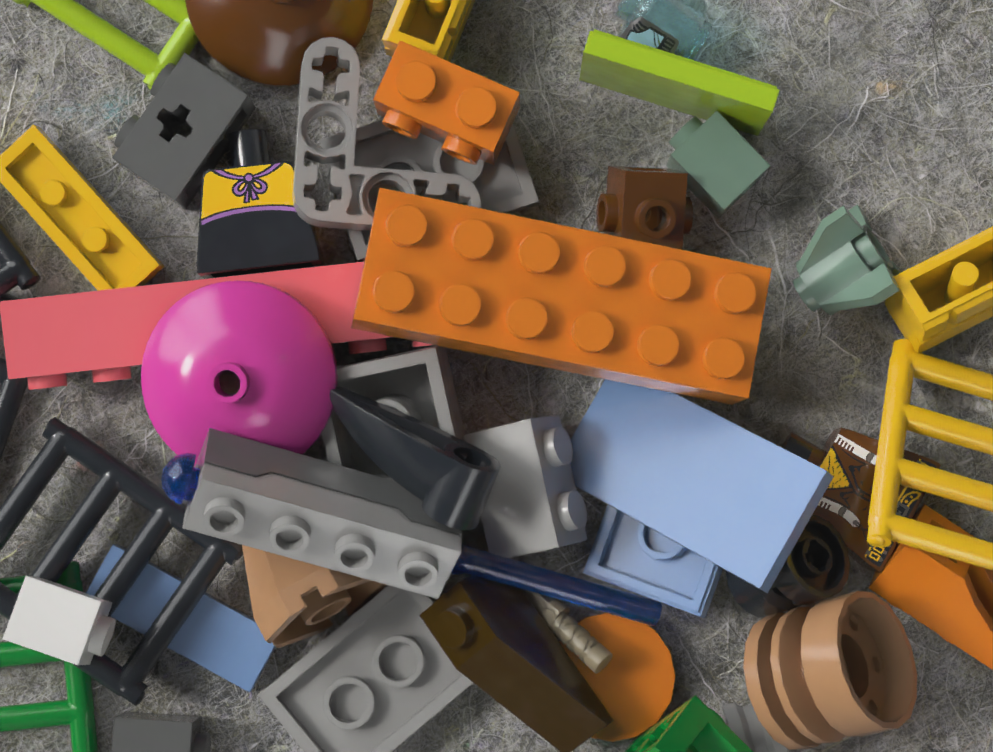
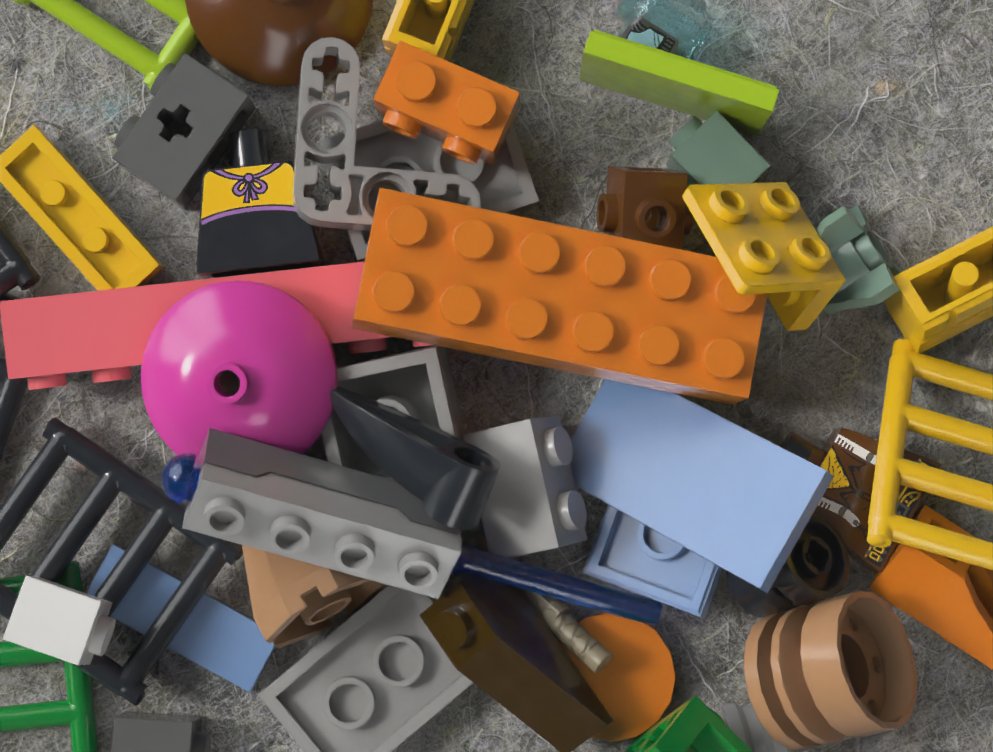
none -> yellow bracket [682,182,846,331]

